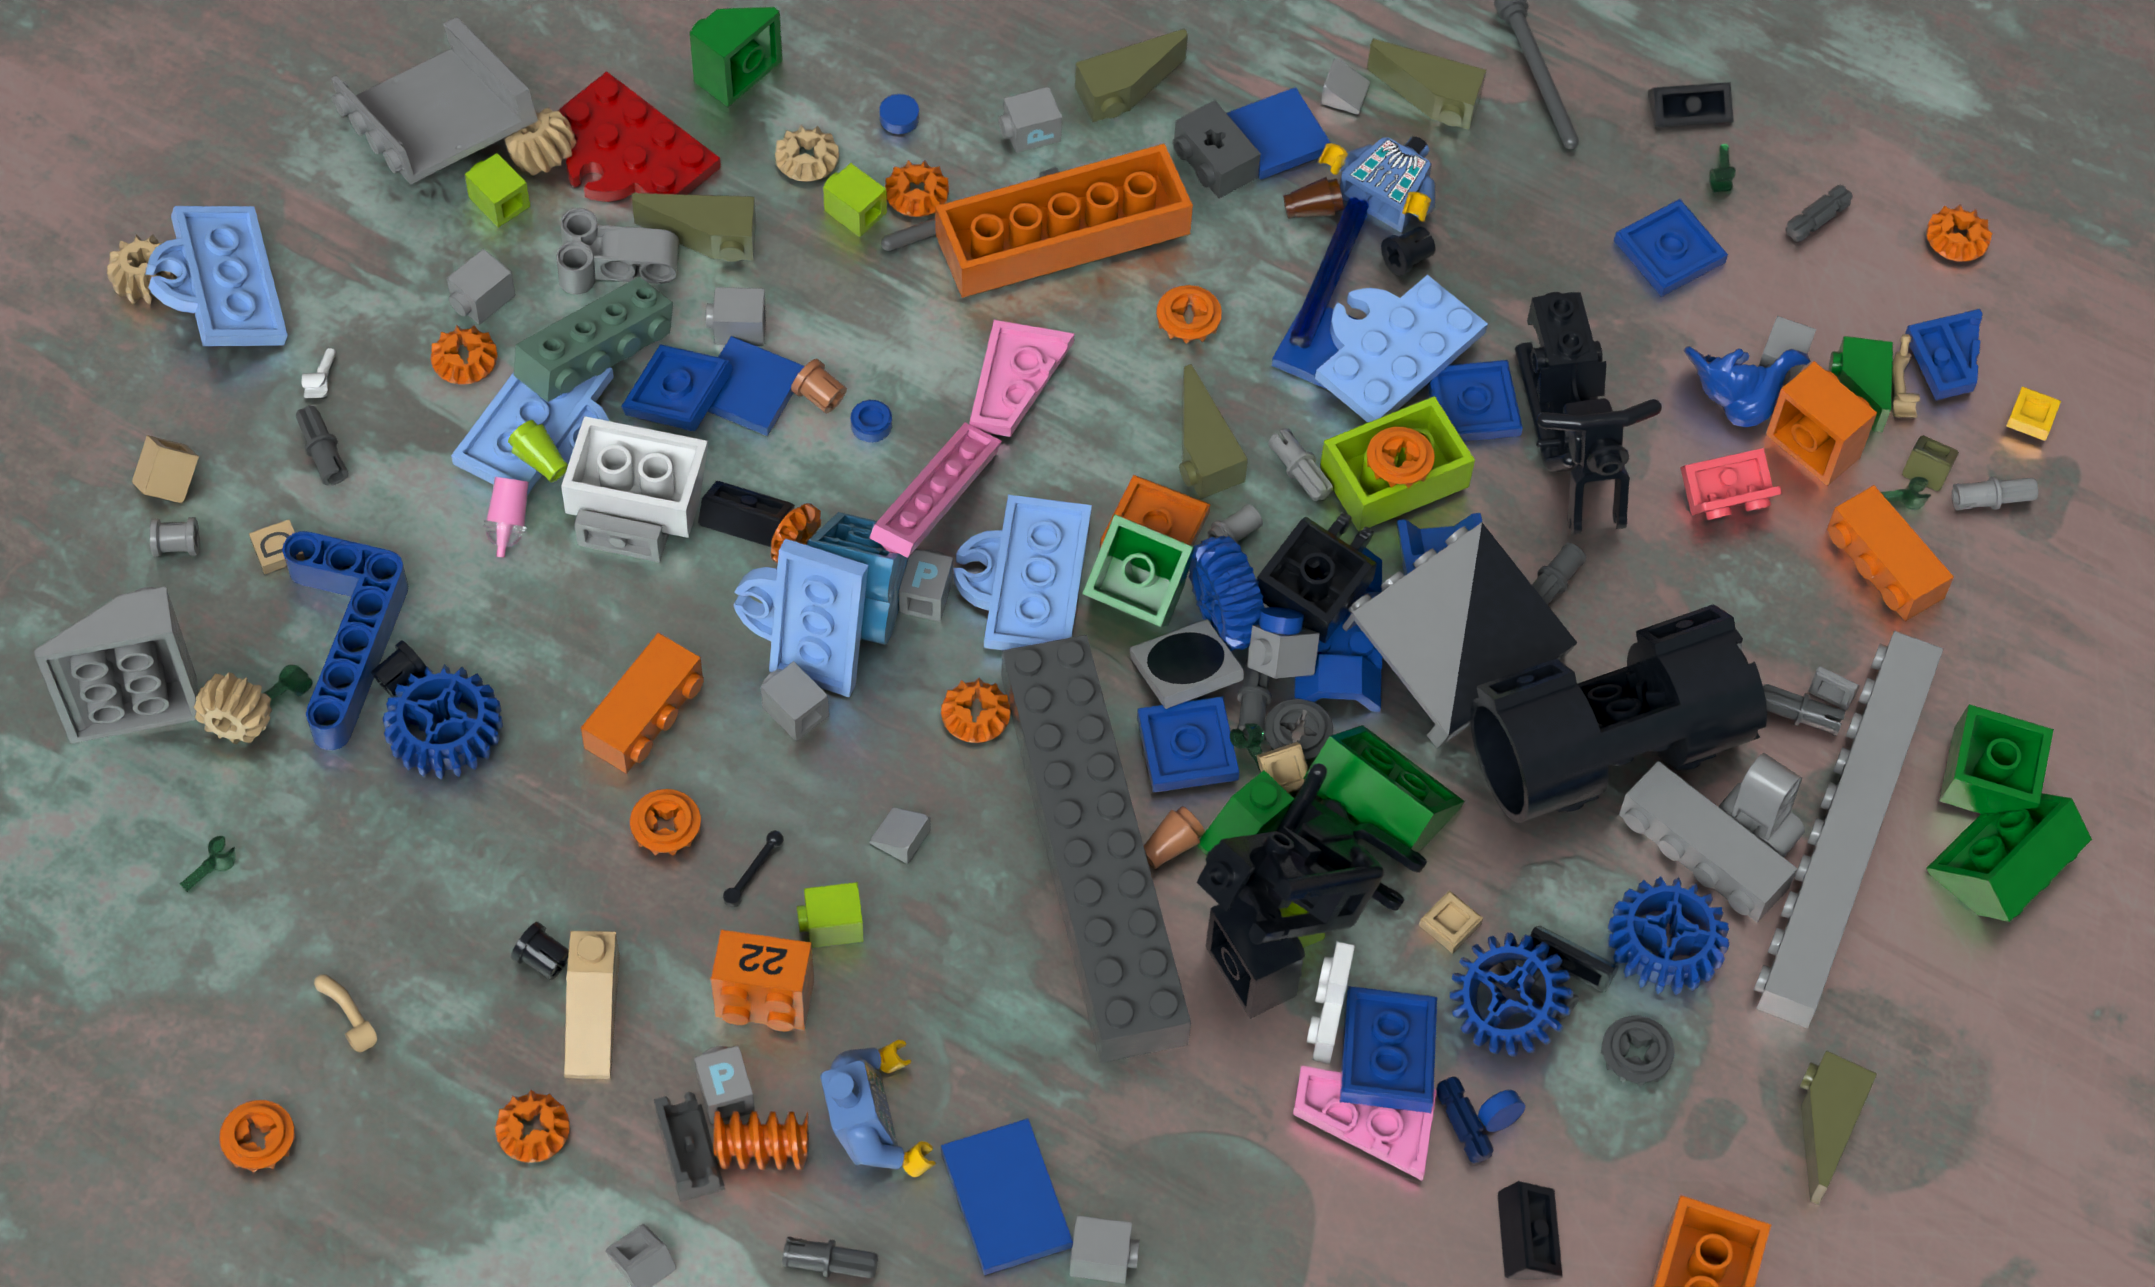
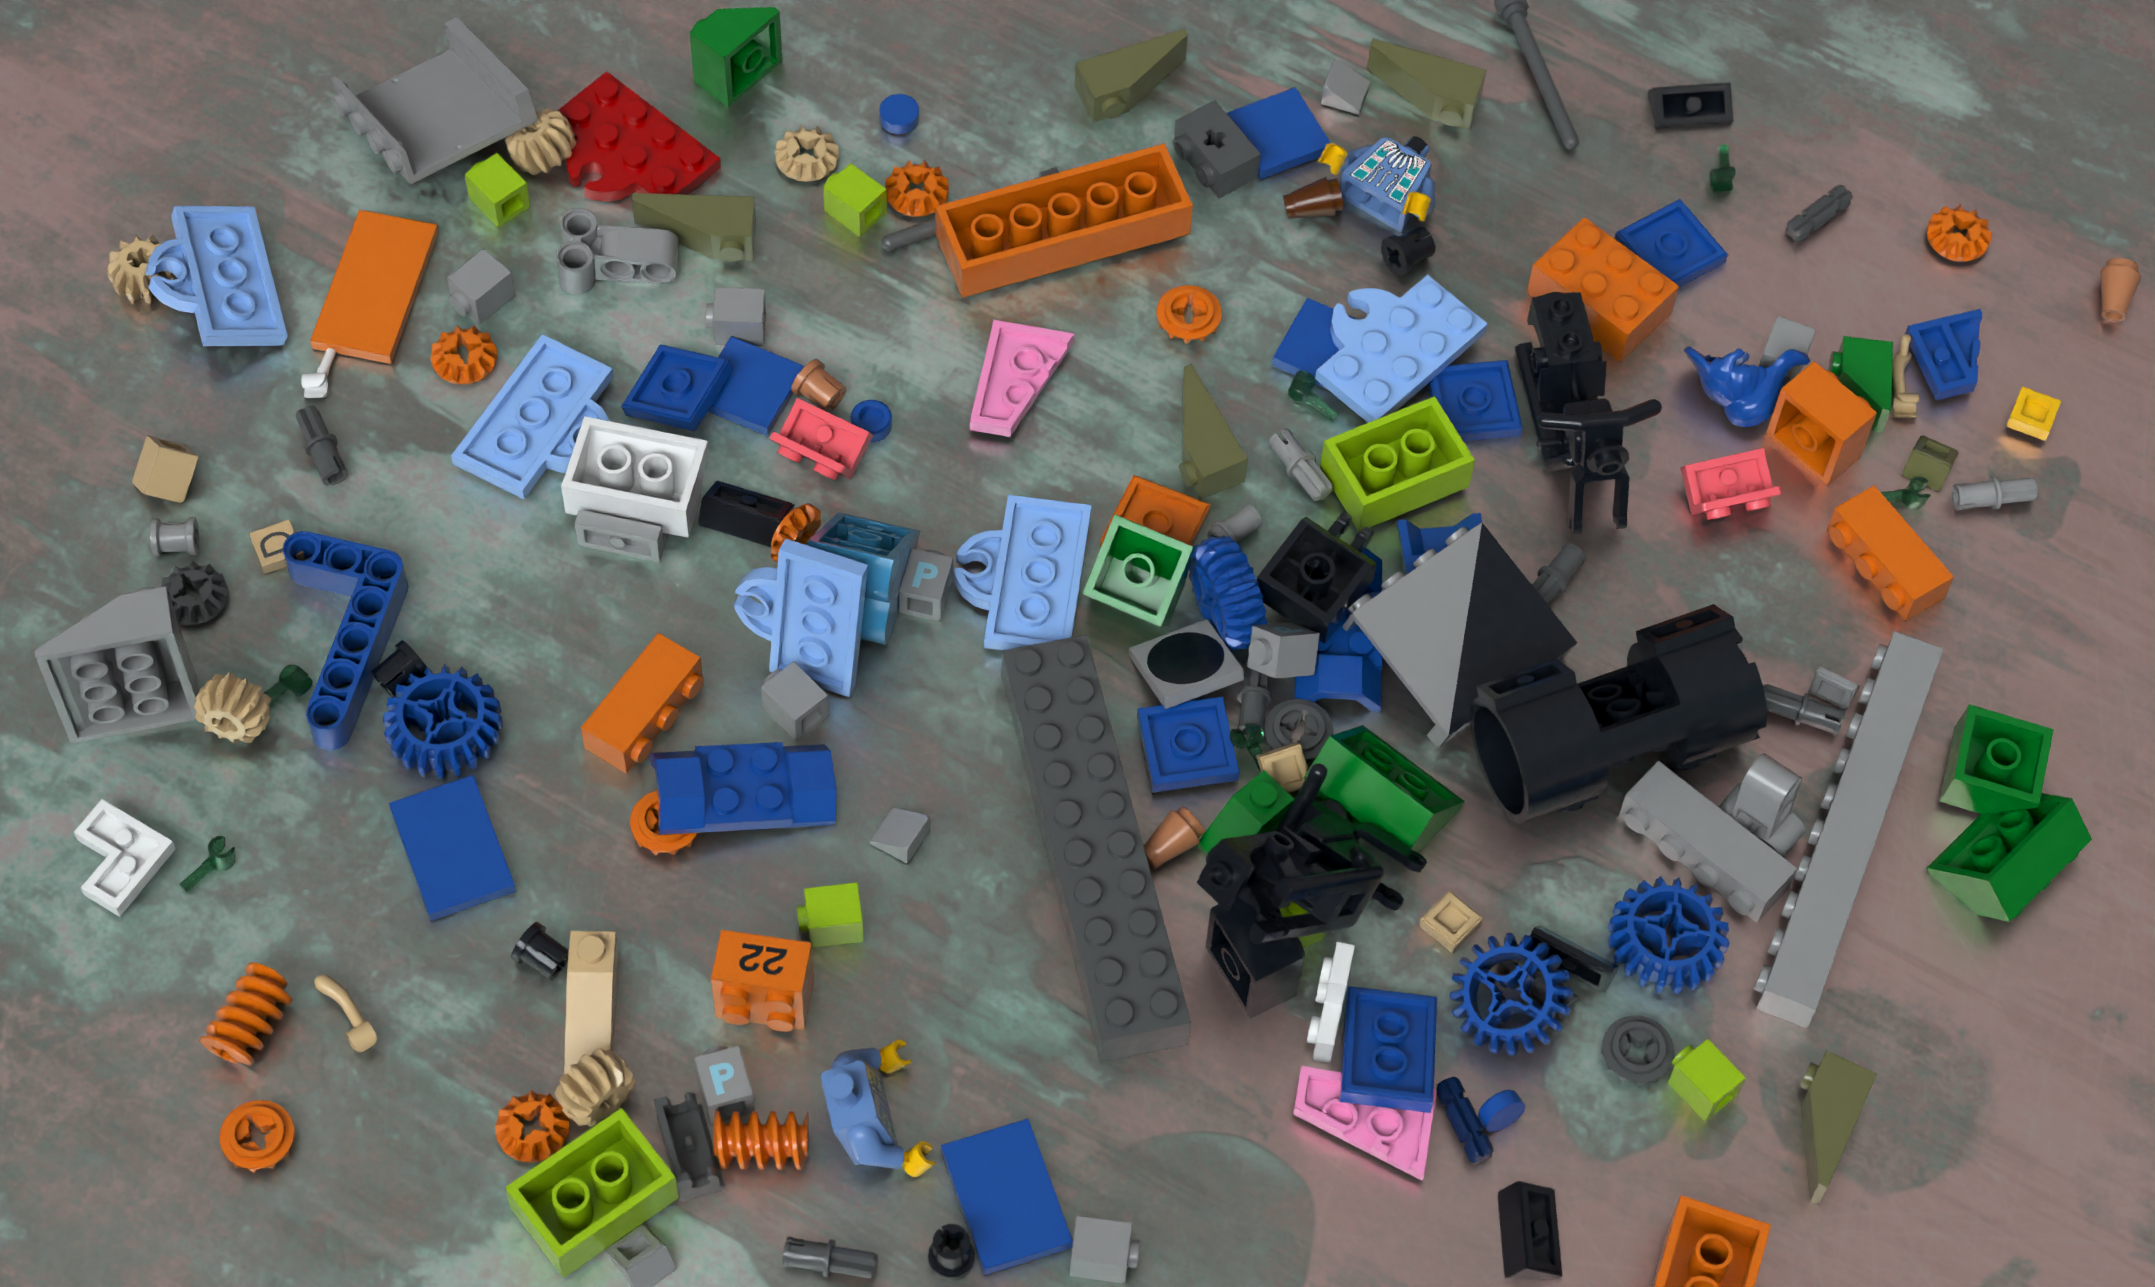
bright pink piece [483,477,529,558] -> none
lime cone [508,420,568,483] -> none
sand green brick [514,277,673,402] -> none
black hinge [723,830,784,907] -> none
bright pink plate [869,422,1002,558] -> none
orange gear [941,677,1011,743] -> none
light grey brick [998,87,1062,153] -> none
blue tile [1259,607,1304,635] -> none
clear blue axle [1290,197,1369,349] -> none
orange gear [1367,427,1435,489] -> none
none -> white plate [74,799,176,917]
none -> dark grey gear [161,561,228,625]
none -> orange piece [199,962,293,1066]
none -> orange tile [310,210,439,364]
none -> blue tile [389,775,516,921]
none -> lime brick [505,1108,679,1278]
none -> tan gear [554,1048,636,1127]
none -> blue piece [650,742,836,835]
none -> coral bracket [769,398,873,481]
none -> black bush [928,1224,975,1281]
none -> clear green hand [1288,371,1338,422]
none -> orange brick [1527,217,1679,363]
none -> lime brick [1668,1039,1746,1122]
none -> nougat cone [2100,258,2141,321]

